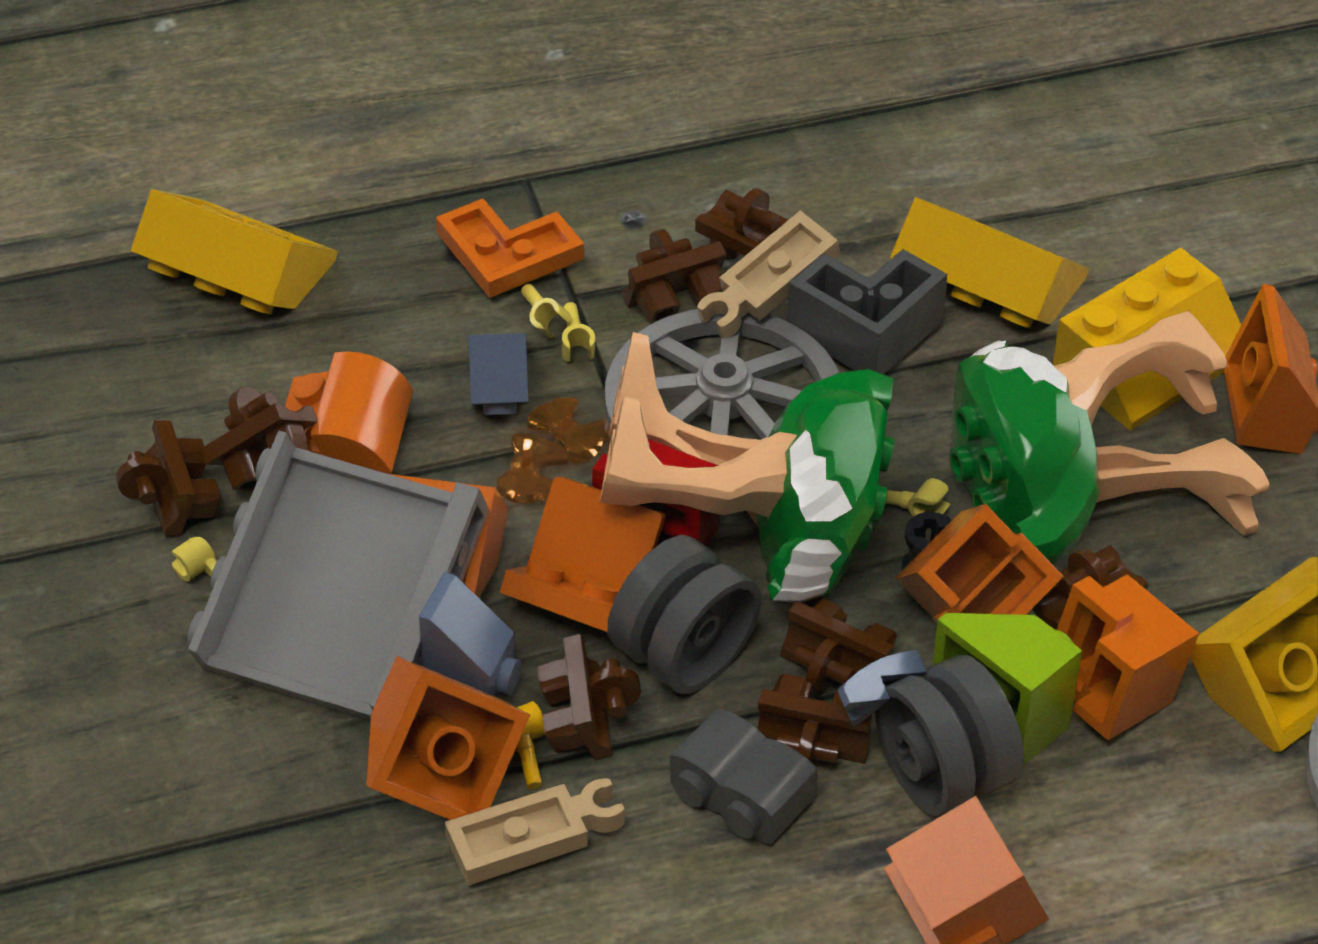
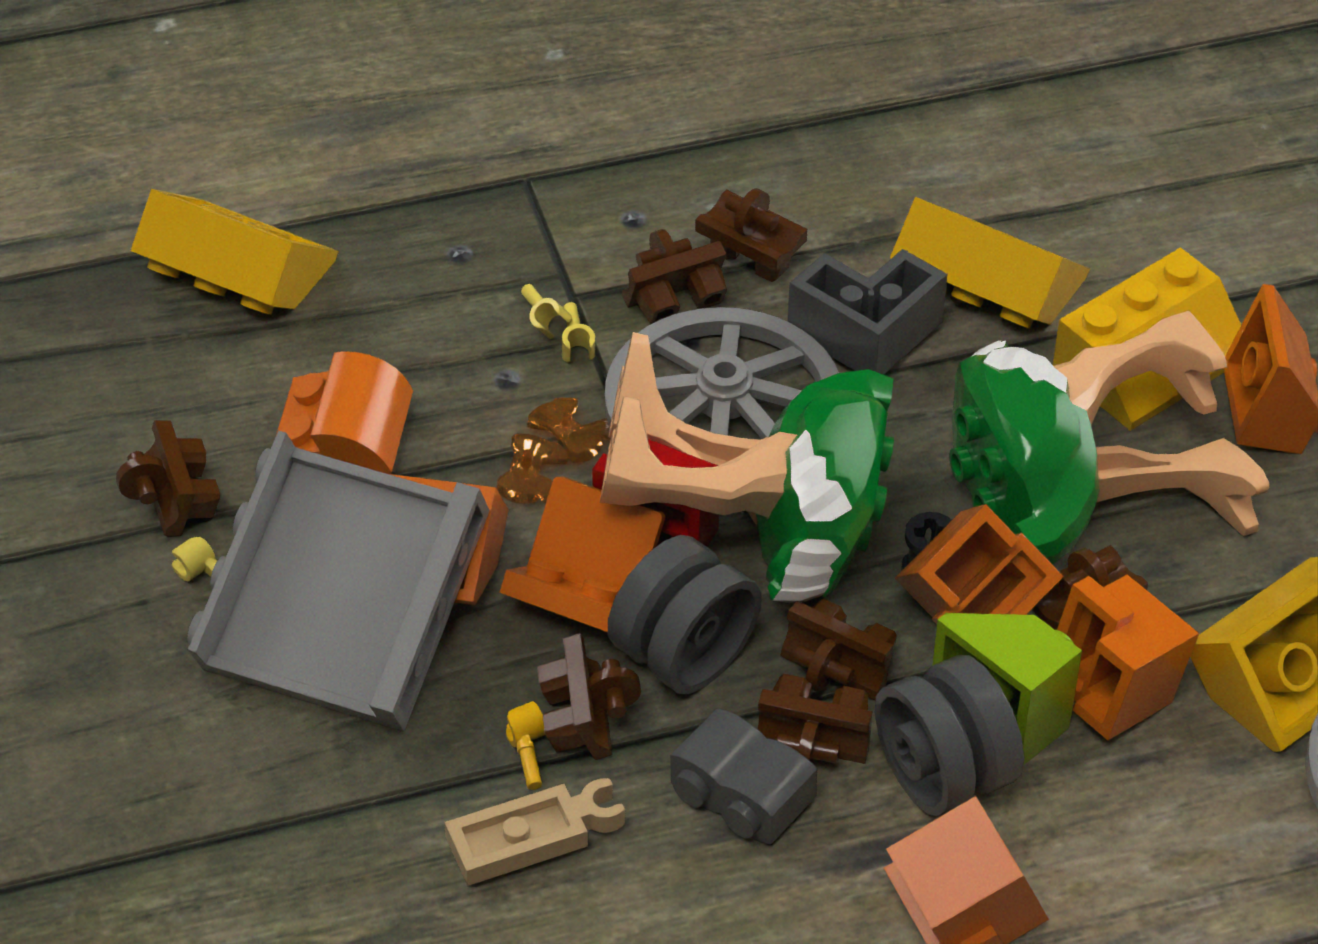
reddish brown hips [201,386,318,491] -> none
orange slope [366,656,530,820] -> none
sand blue slope [419,572,522,699] -> none
orange plate [436,198,584,298] -> none
sand blue slope [468,333,529,415] -> none
tan plate [697,210,840,338] -> none
sand blue slope [837,650,927,726] -> none
light yellow hand [885,478,950,517] -> none

